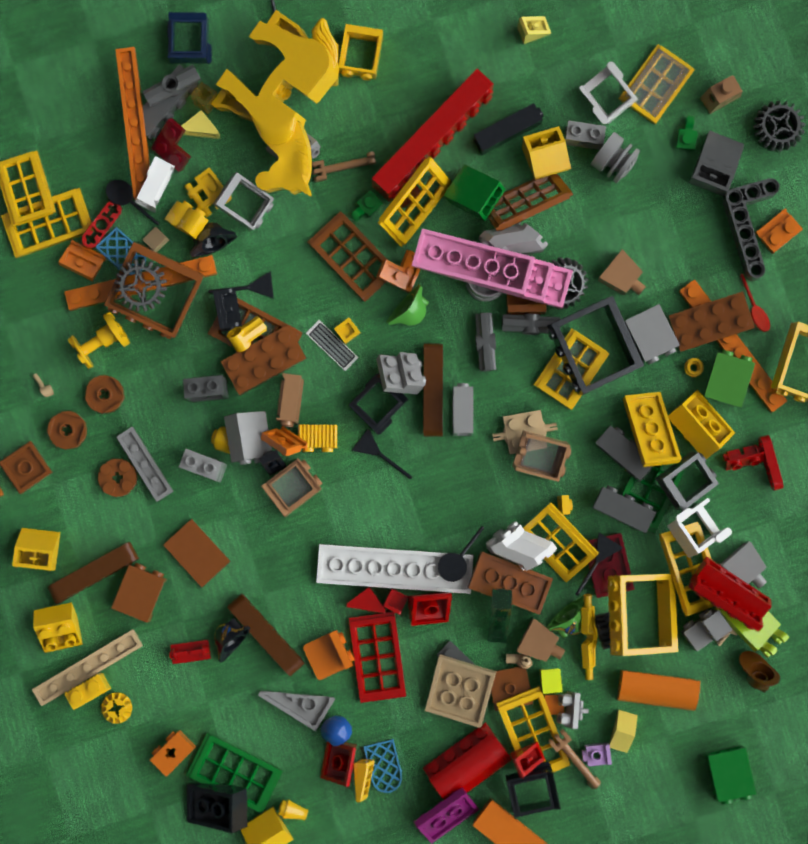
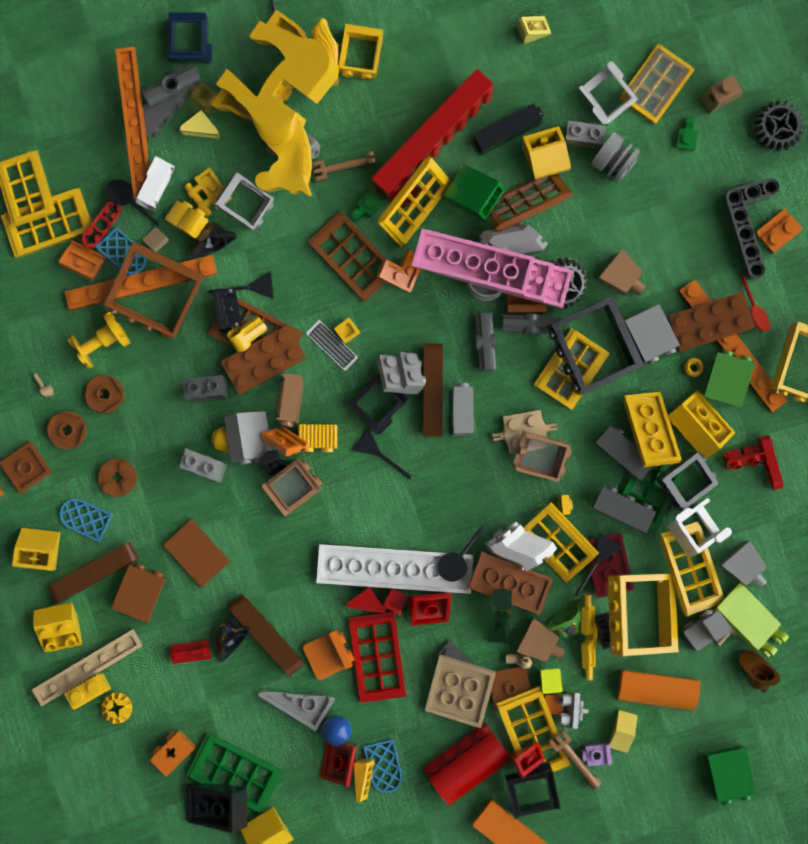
dark grey gear [114,259,167,312] -> none
light grey plate [116,427,174,502] -> none
dark red plate [151,118,191,172] -> none
yellow cone [278,799,308,821] -> none
bright green hat [386,284,429,326] -> none
magenta plate [414,788,479,844] -> none
red brick [688,556,772,632] -> none
dark grey slope [689,130,745,197] -> none
none -> dark azure window [60,499,113,542]

